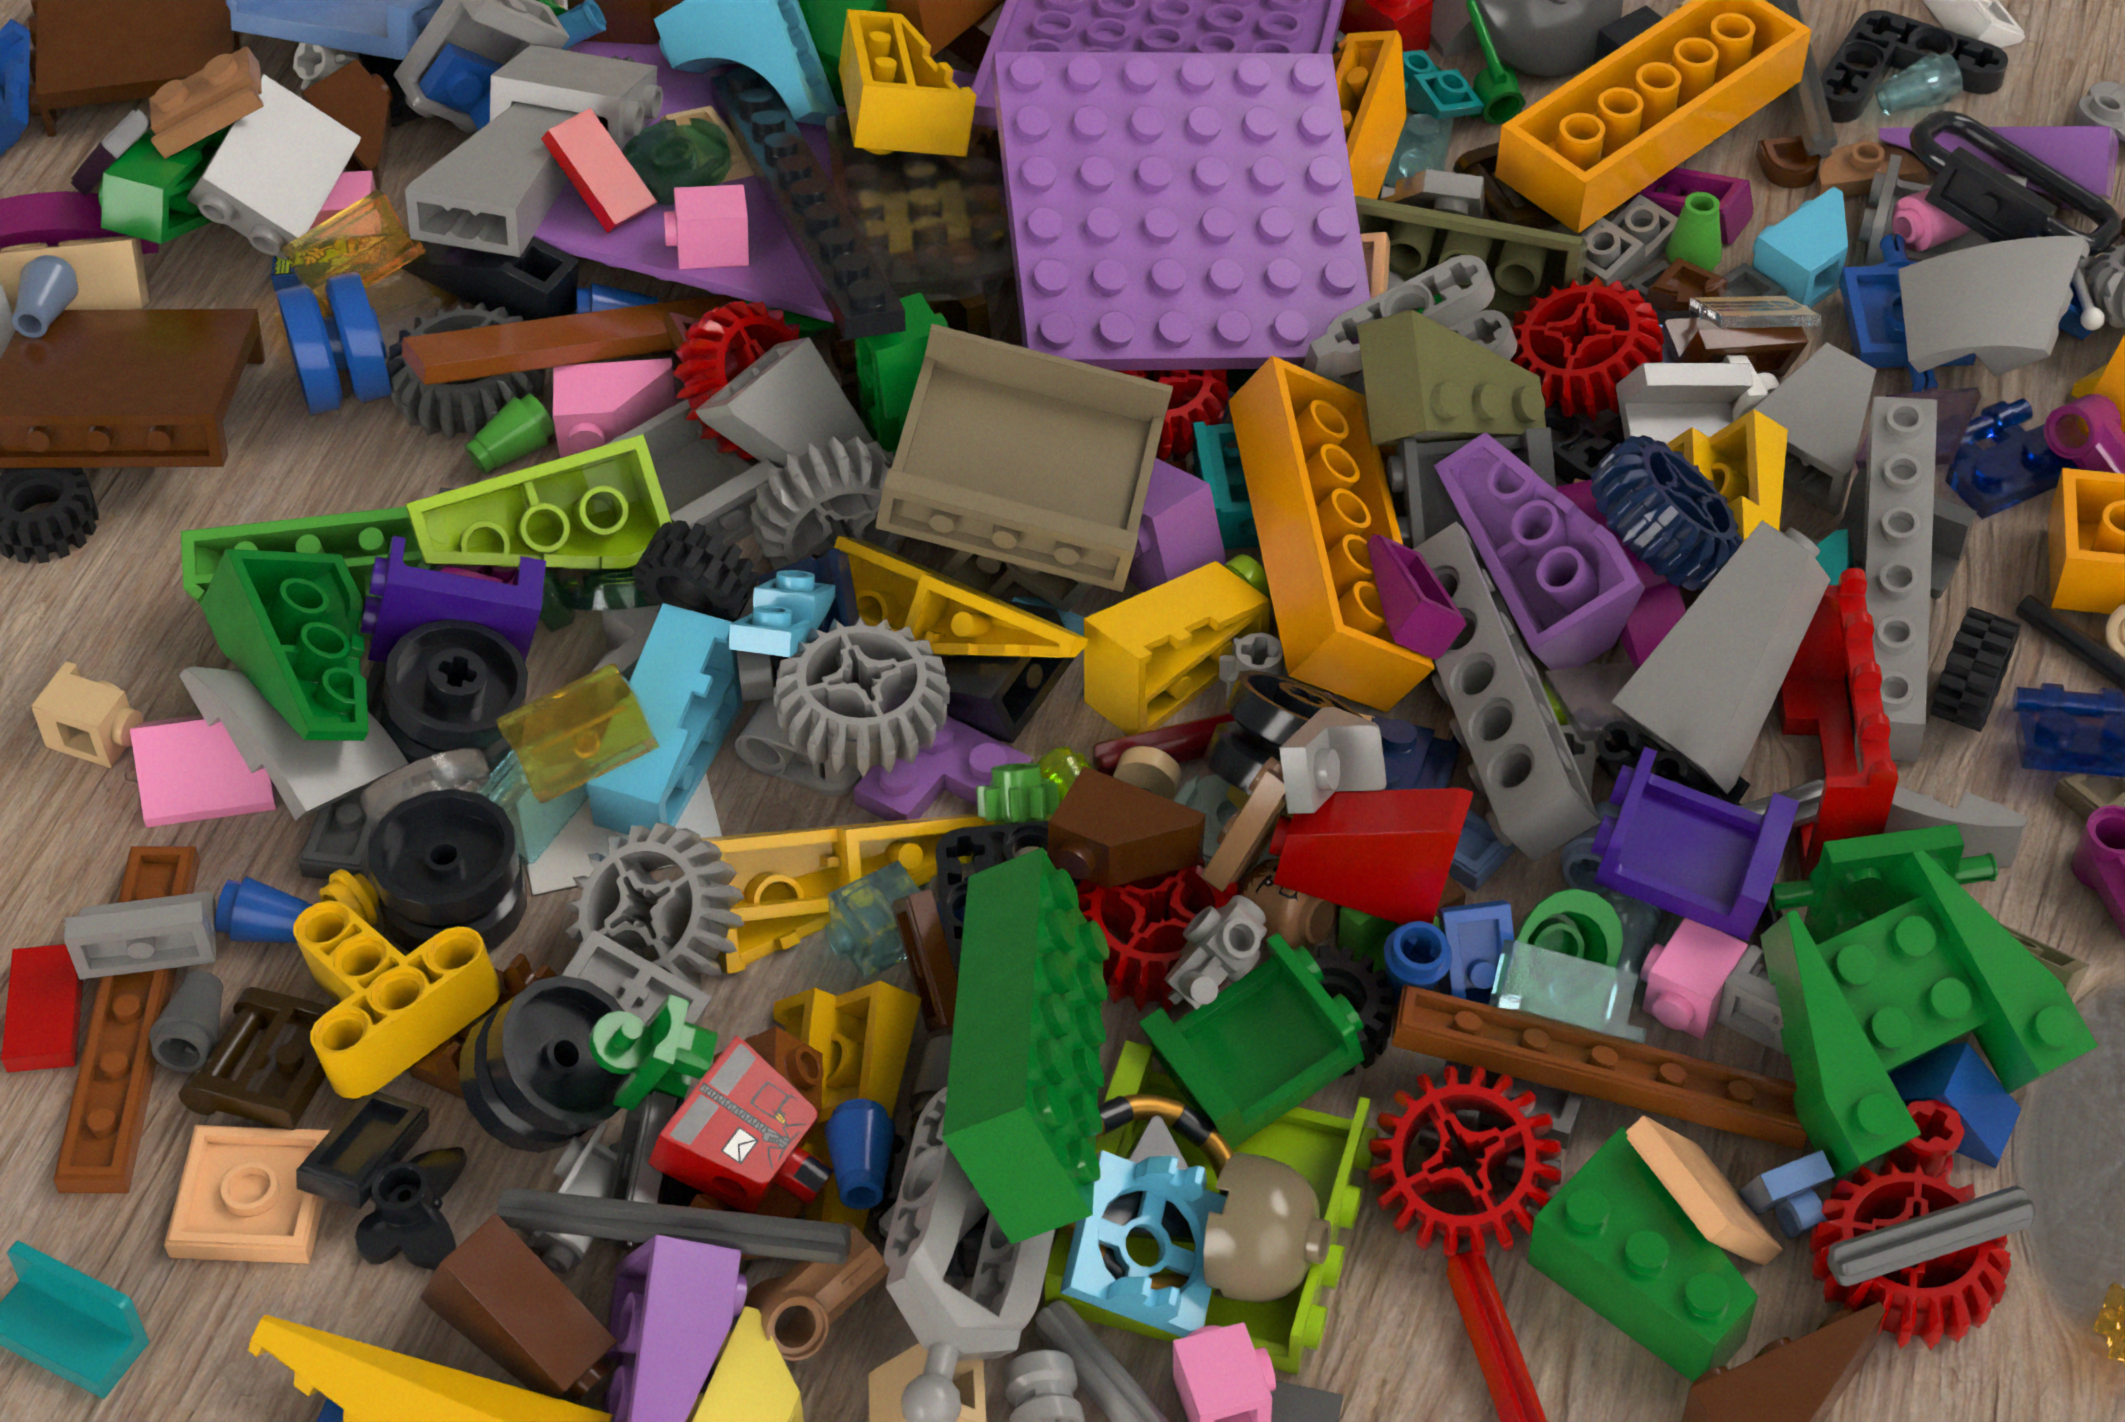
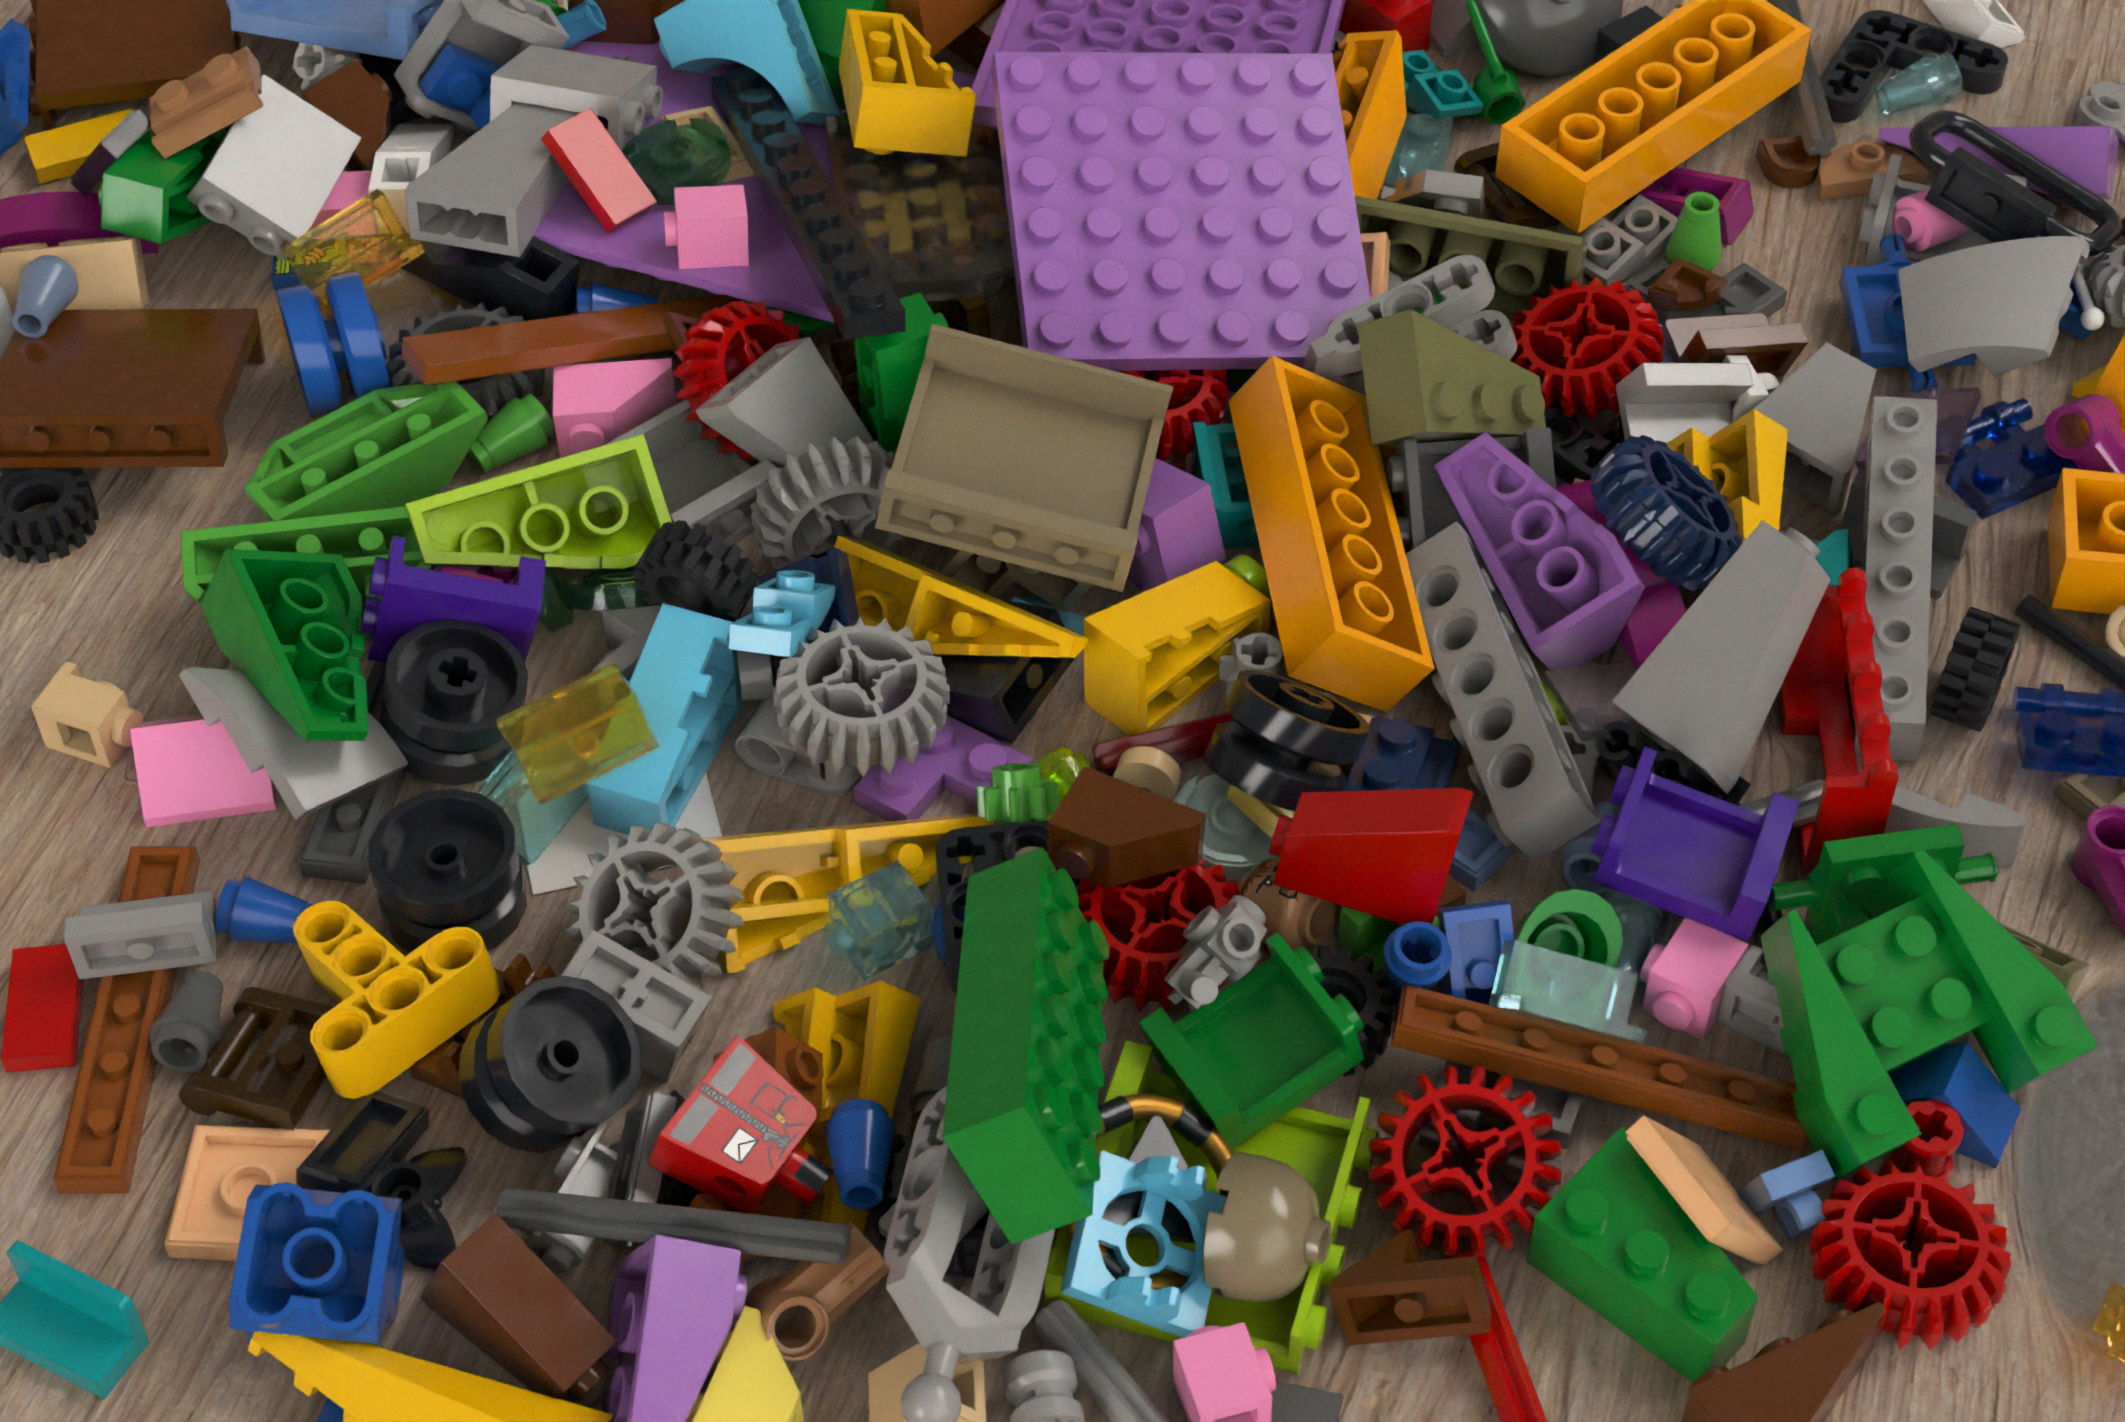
yellow plate [319,869,379,927] -> none
clear tile [359,749,491,826] -> none
green hips [589,994,718,1111] -> none
reddish brown tile [891,889,958,1032] -> none
medium nougat plate [1201,757,1288,892] -> none
light grey slope [1279,707,1387,814] -> none
magenta slope [1367,534,1467,659] -> none
clear piece [1689,296,1821,328] -> none
medium azure slope [1752,187,1848,310] -> none
dark grey axle [1826,1186,2036,1286] -> none
none -> yellow tile [24,108,132,184]
none -> blue piece [229,1183,406,1344]
none -> bright green wedge [244,381,488,521]
none -> white slope [368,124,454,241]
none -> reddish brown slope [1329,1229,1492,1346]

